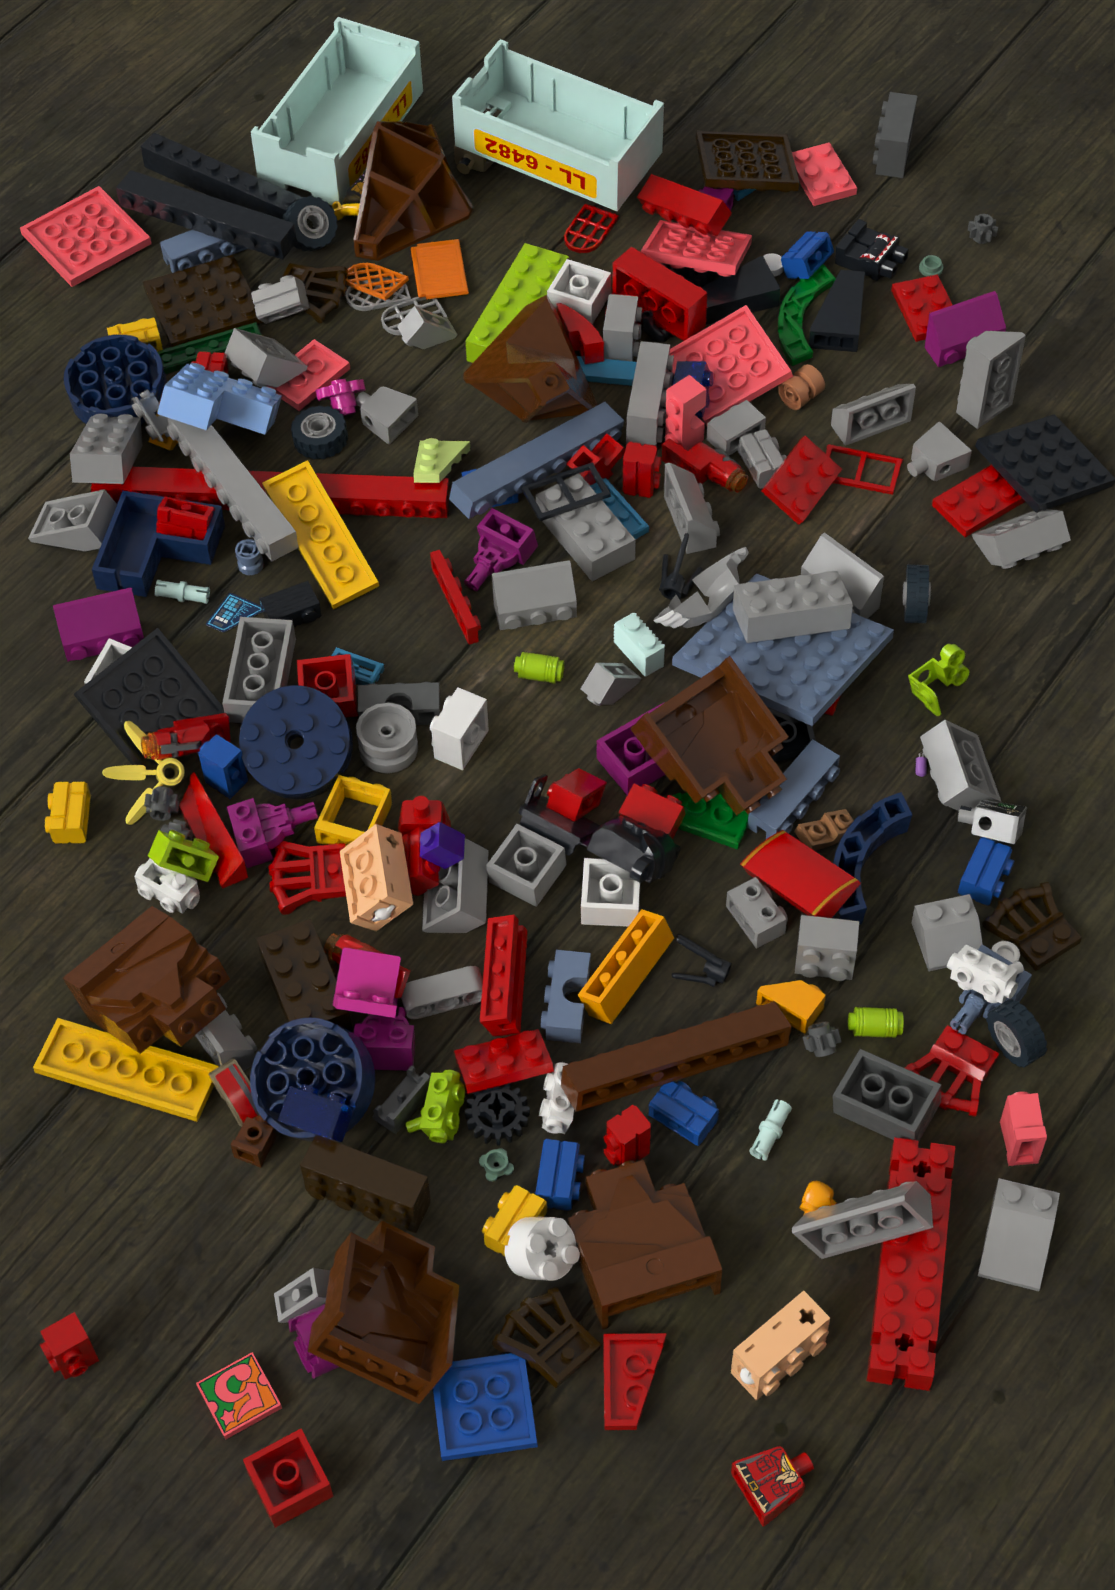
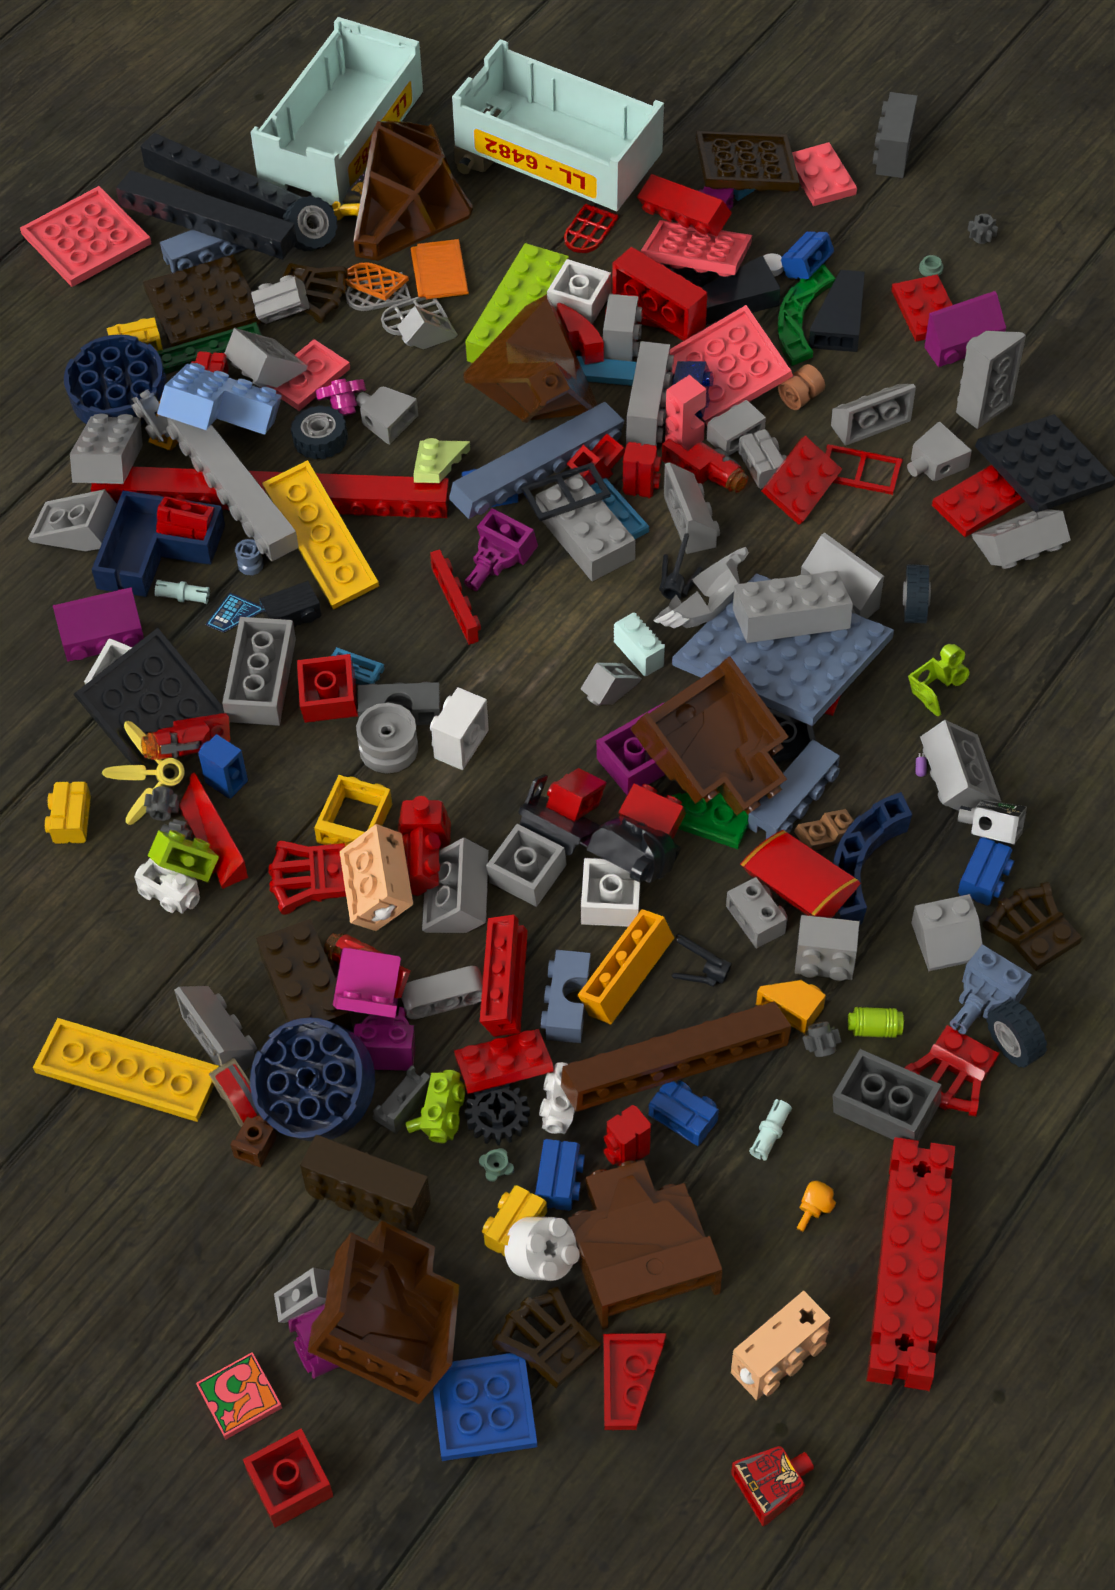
red brick [40,1312,99,1380] -> none
reddish brown panel [63,906,230,1054] -> none
magenta brick [227,798,319,868] -> none
dark blue brick [239,685,353,799] -> none
clear blue brick [278,1084,354,1142] -> none
dark purple brick [420,822,465,869] -> none
light grey slope [492,560,577,630] -> none
lime head [514,652,565,684] -> none
black arm [642,310,669,342] -> none
light grey slope [792,1181,933,1259] -> none
black hips [835,219,909,281] -> none
white brick [947,945,1024,1004] -> none
light grey slope [978,1178,1060,1291] -> none
white tile [991,941,1020,963] -> none
coral hips [1000,1092,1047,1166] -> none

